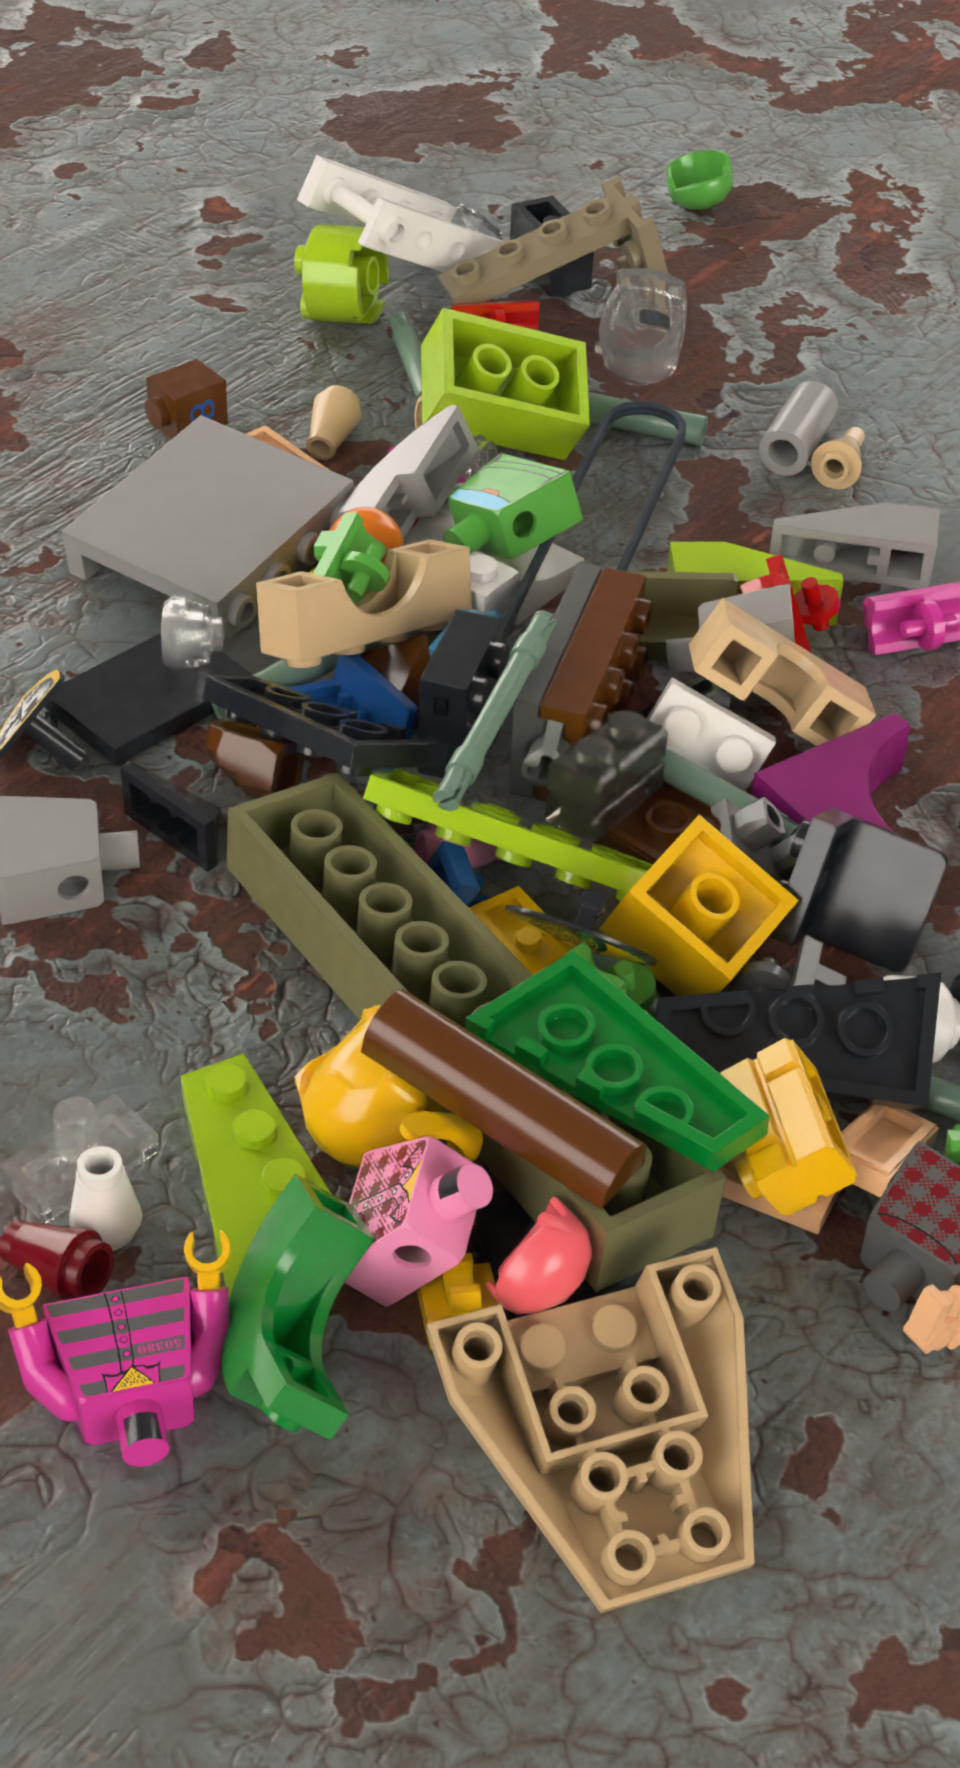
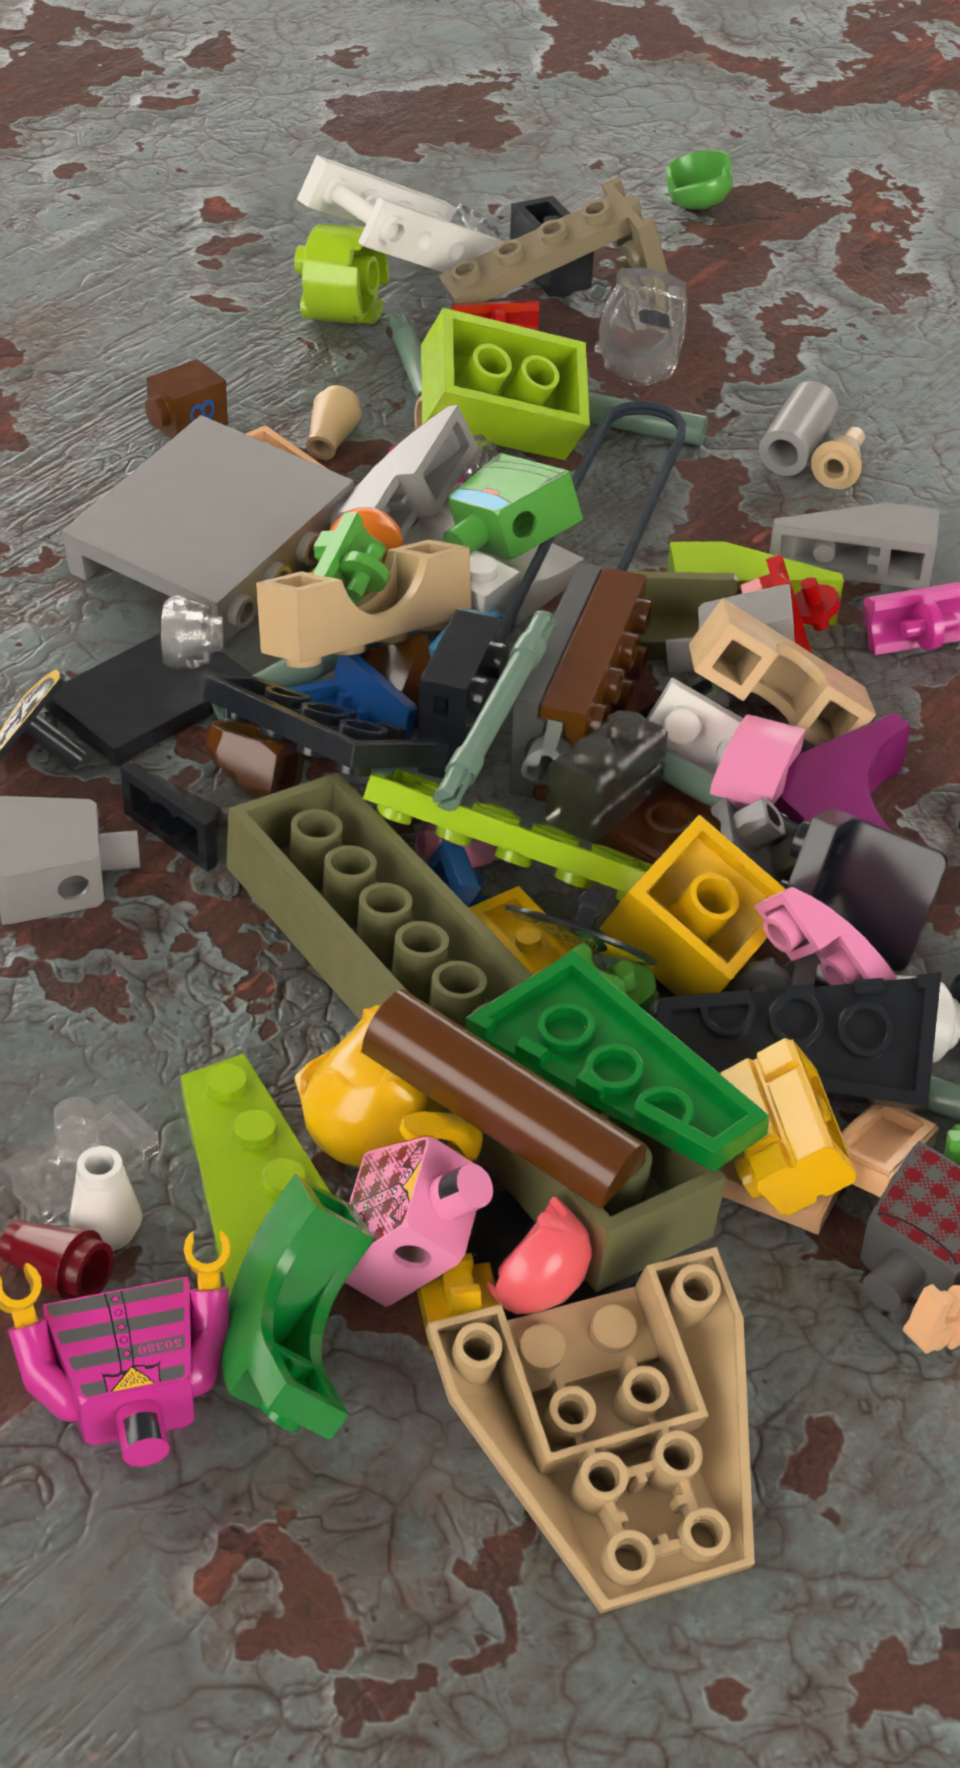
none -> bright pink slope [710,714,806,810]
none -> bright pink slope [754,887,898,985]

